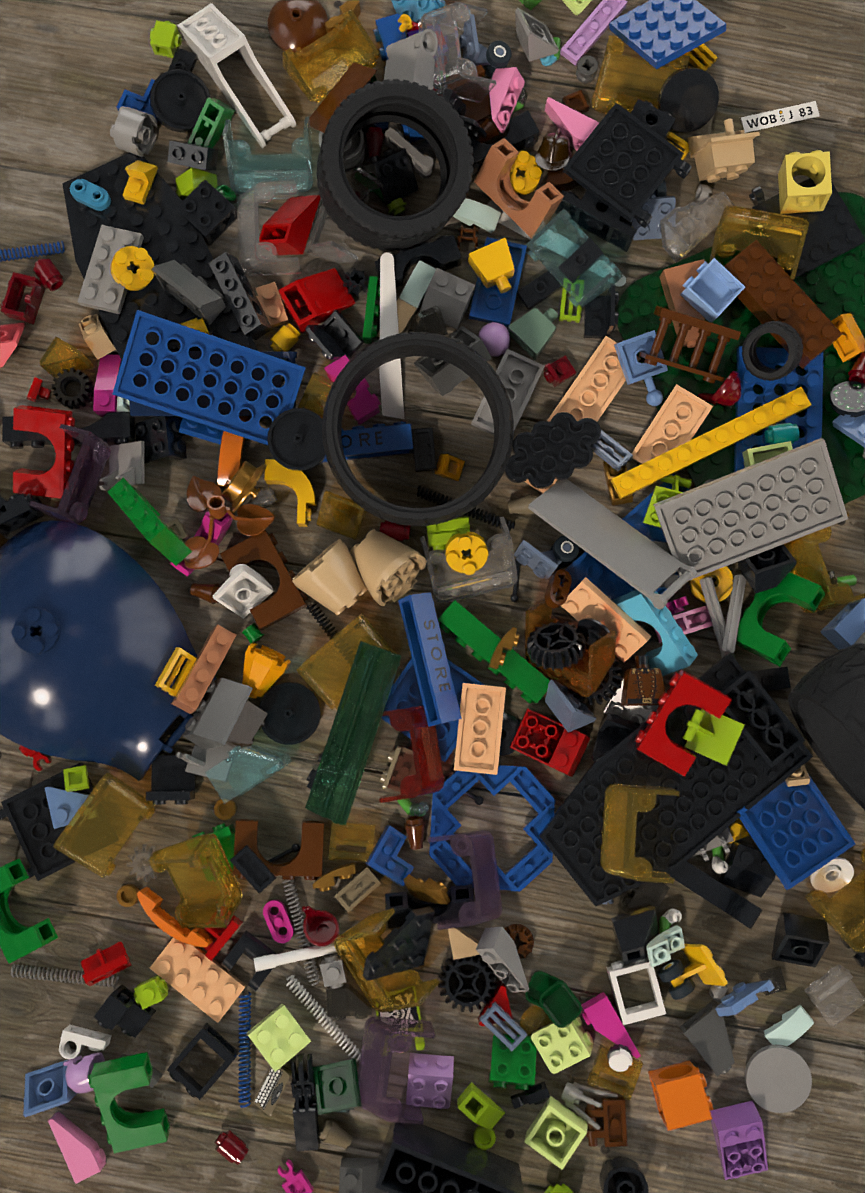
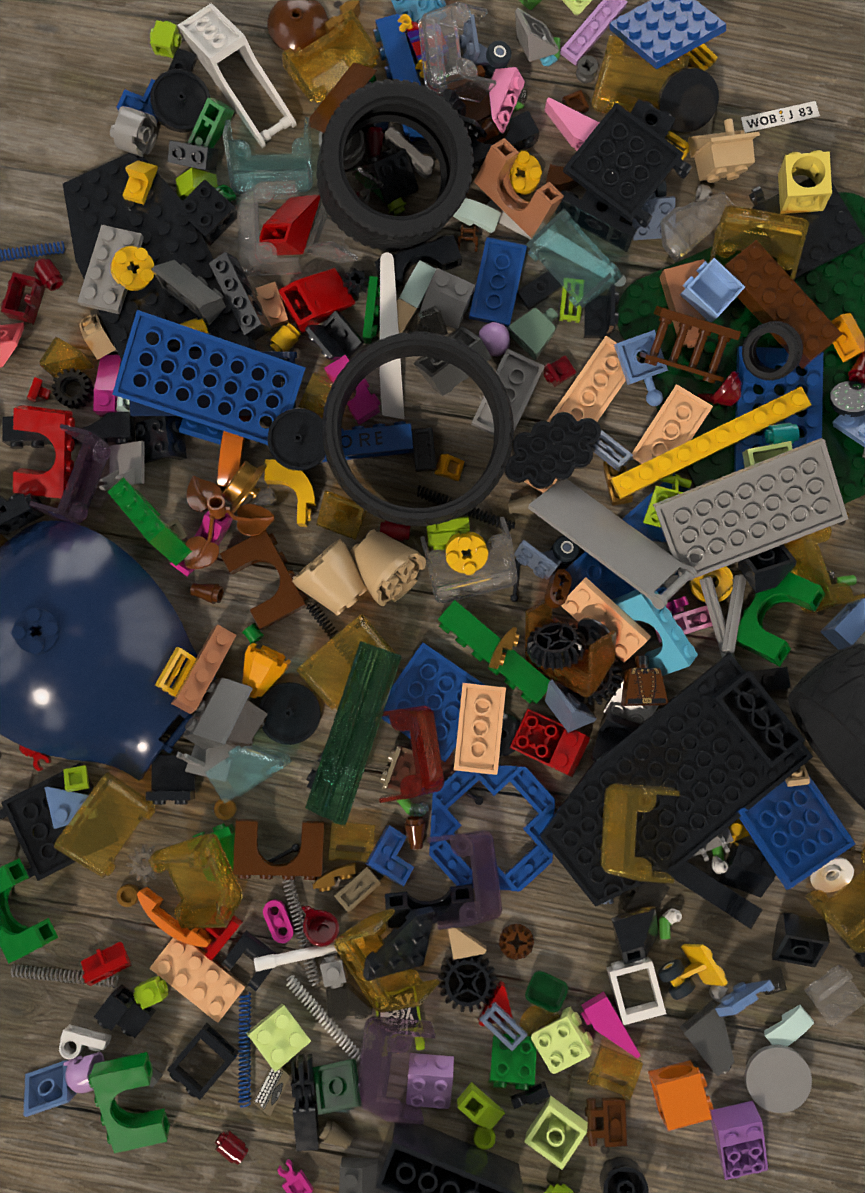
bright pink slope [48,1112,106,1184] -> none
dark azure plate [70,179,111,211] -> none
white slope [213,564,274,619] -> none
black plate [230,845,276,894] -> none
light grey piece [384,29,438,90] -> none
blue brick [398,592,462,727] -> none
pearl gold slope [403,874,450,904] -> none
yellow torso [468,238,514,294] -> none
light grey slope [476,927,529,993] -> none
dark brown piece [535,128,572,171] -> none
dark green piece [539,981,583,1028] -> none
black plate [558,238,605,284] -> none
light grey plant [561,1082,618,1130] -> none
white piece [607,1044,633,1072] -> none
red arch [635,669,731,777] -> none
light aqua slope [646,925,685,967] -> none
lime plate [683,709,745,766] -> none

